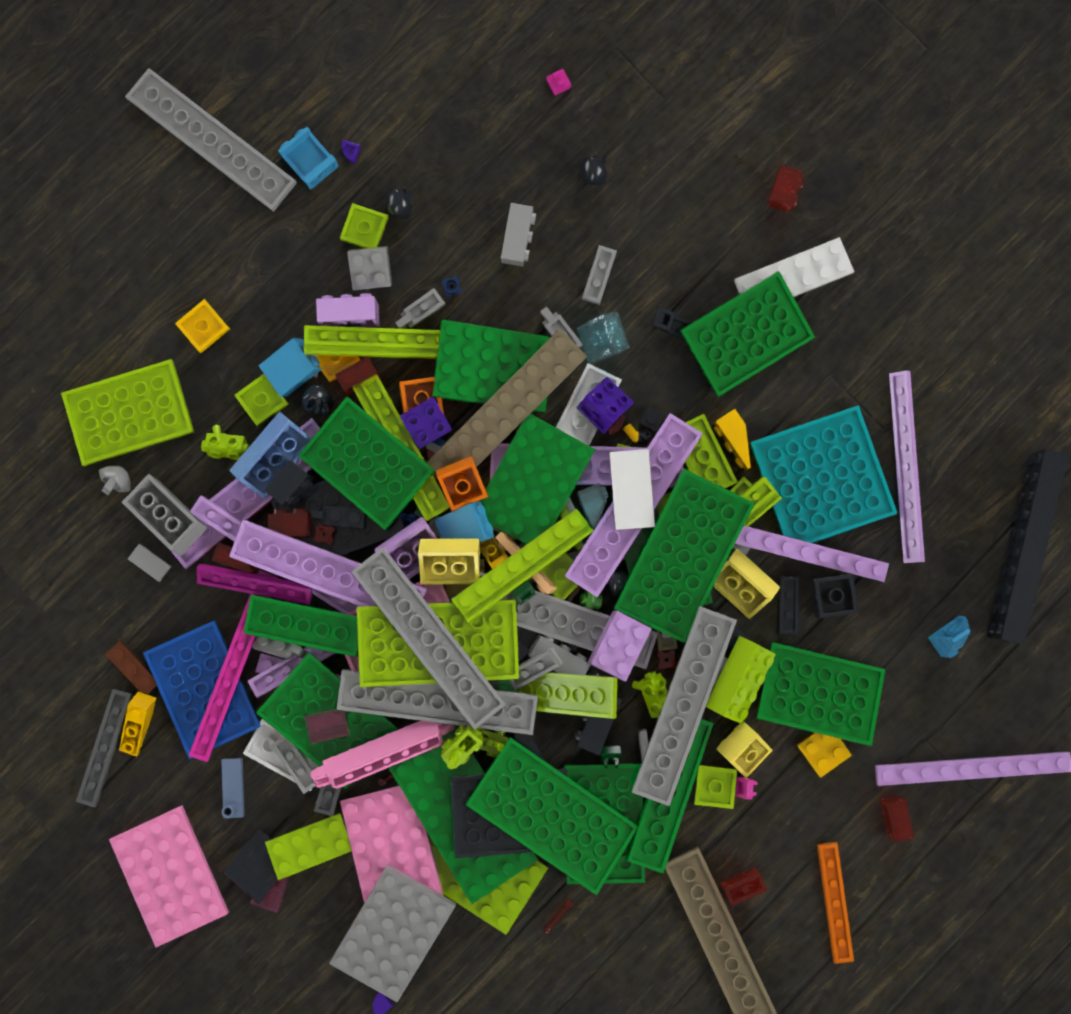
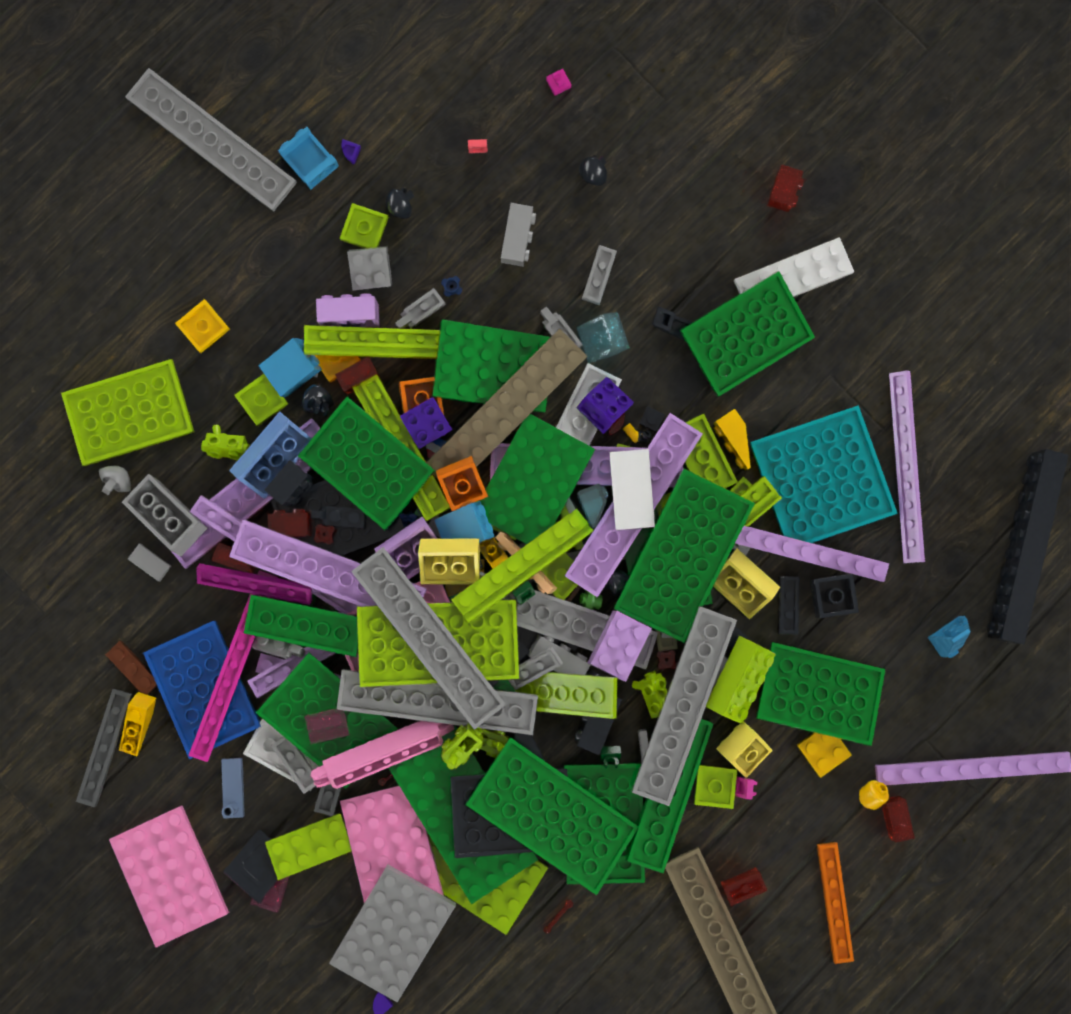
none -> coral tile [468,139,488,153]
none -> yellow head [859,780,889,810]

